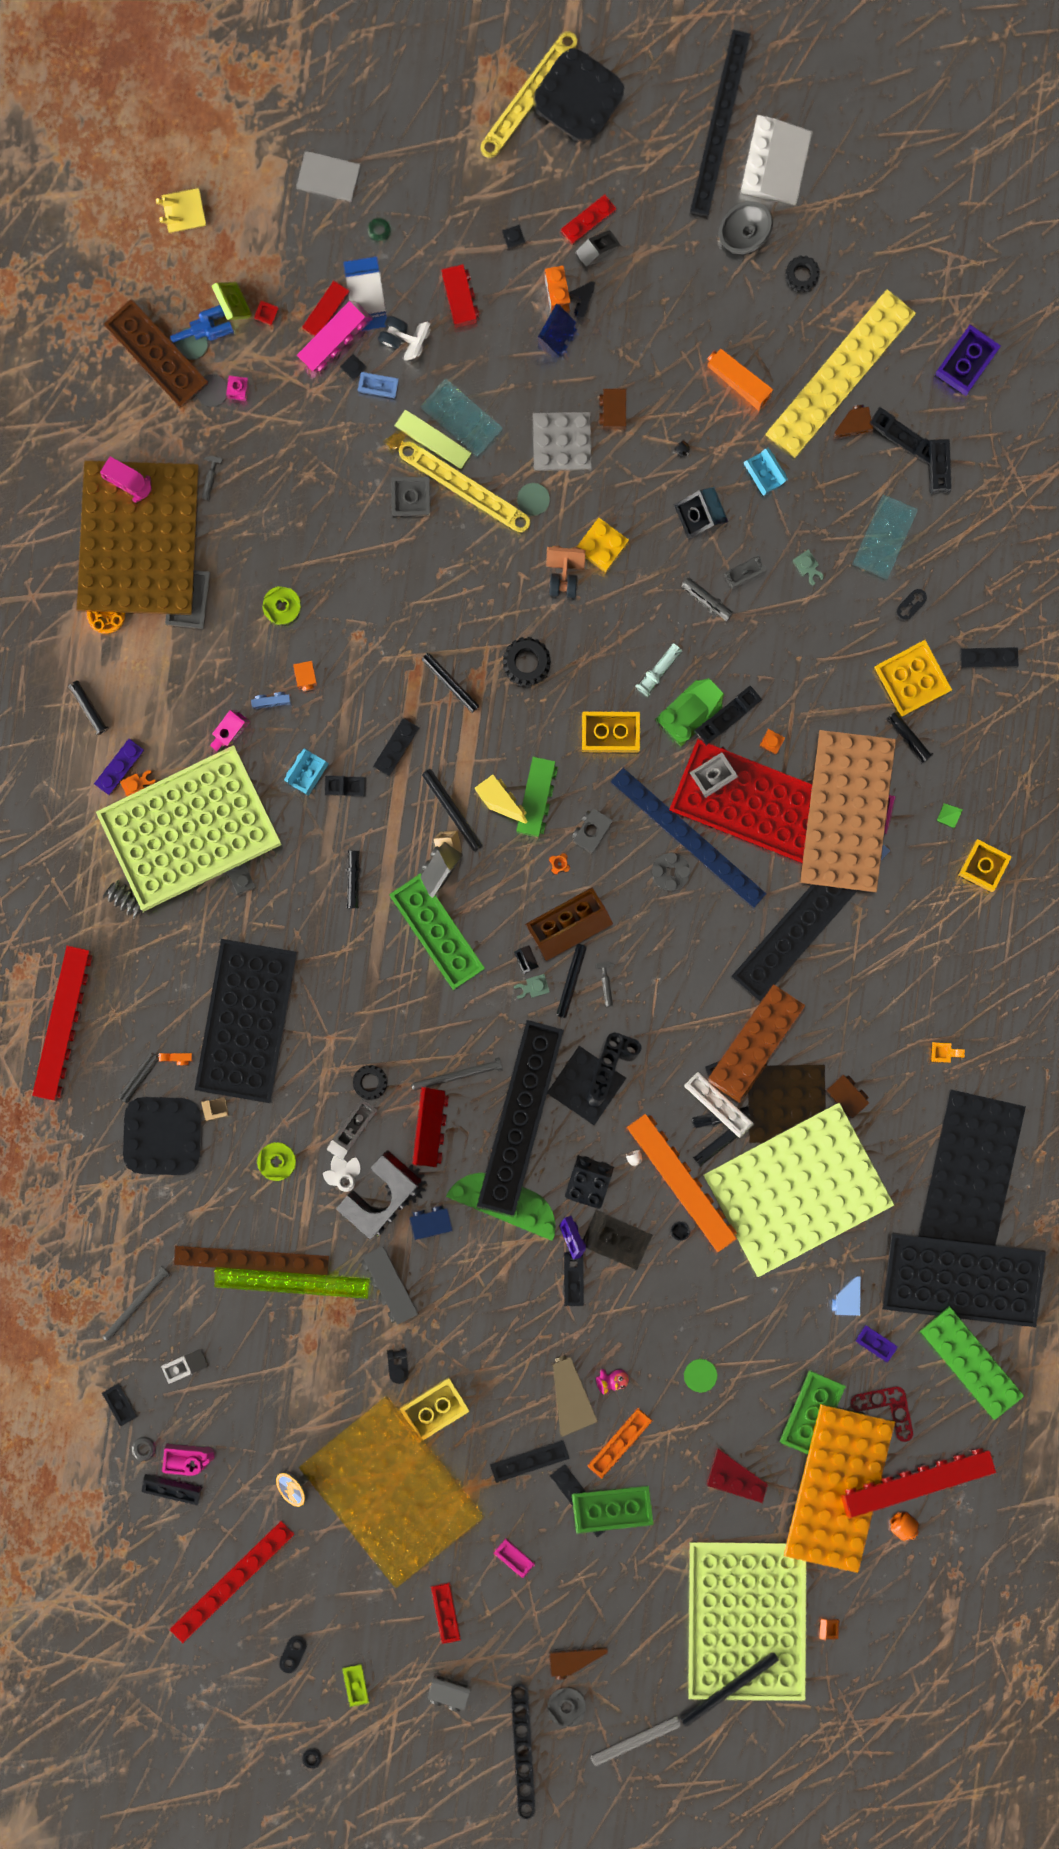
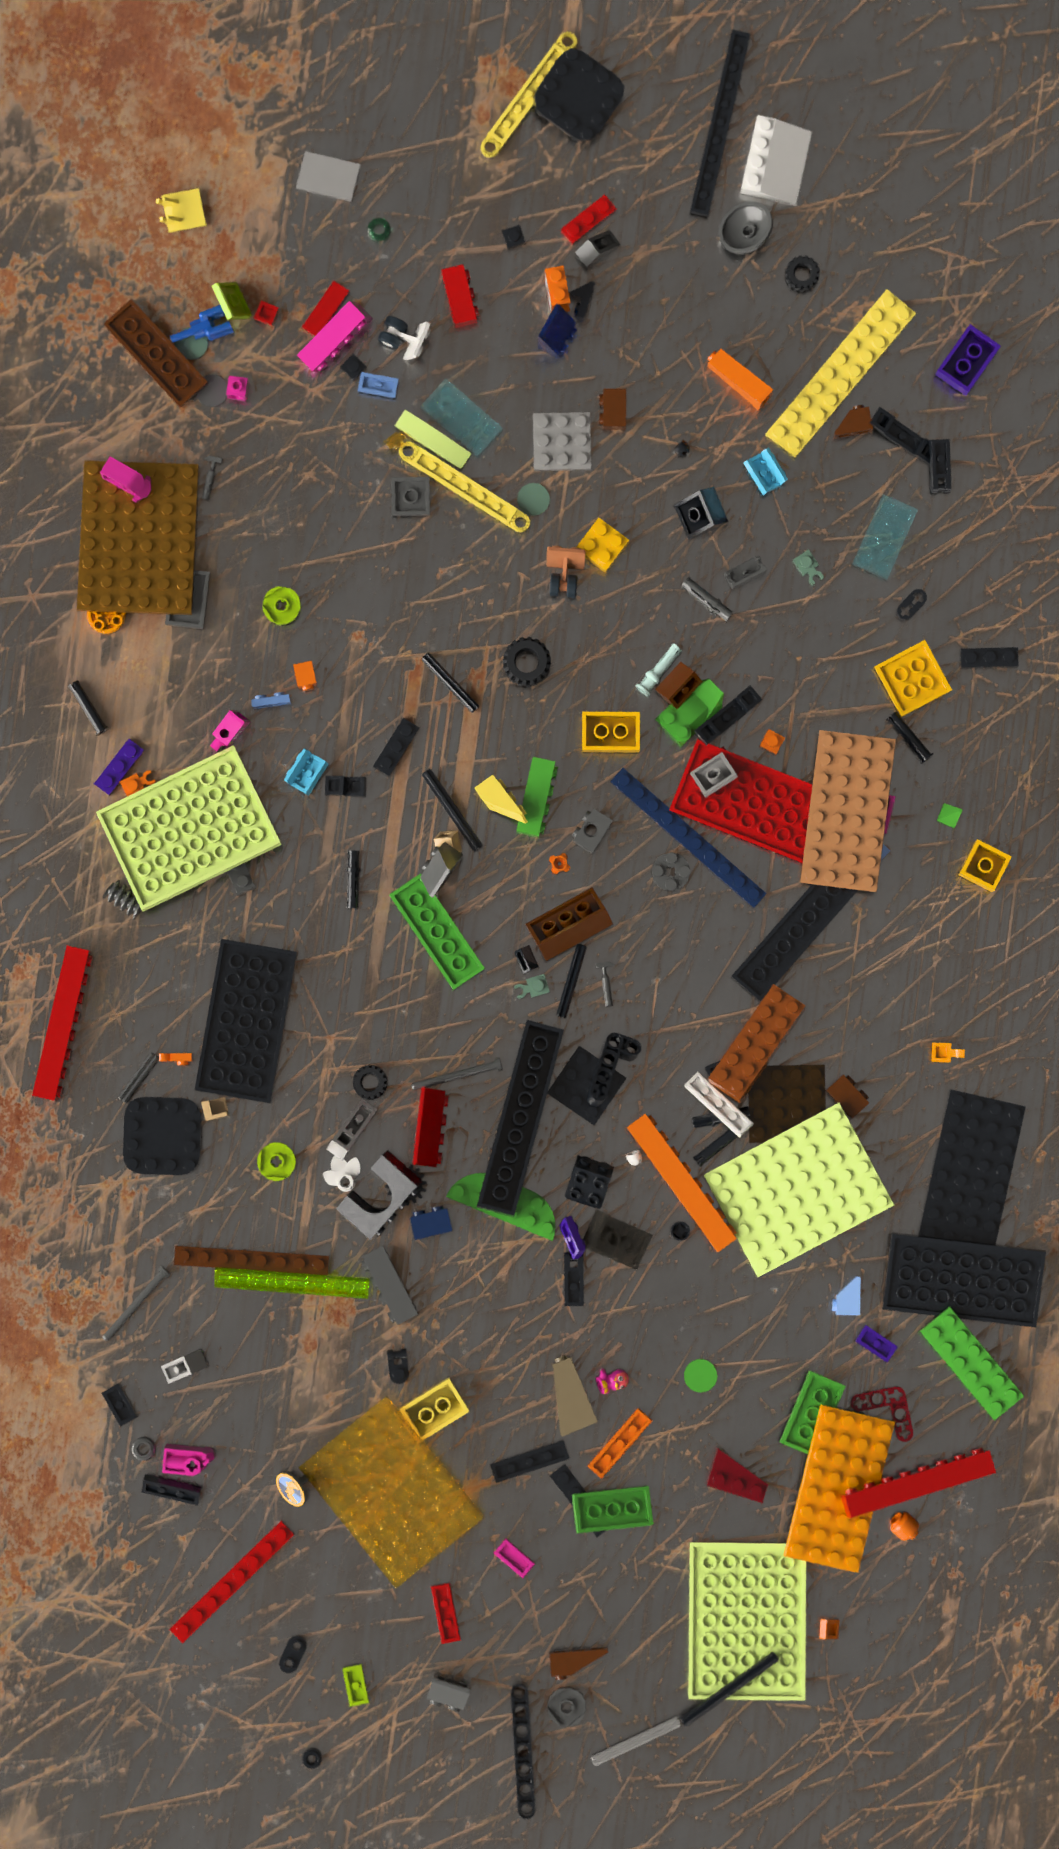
sticker [344,257,387,331] -> none
none -> reddish brown brick [655,662,703,709]

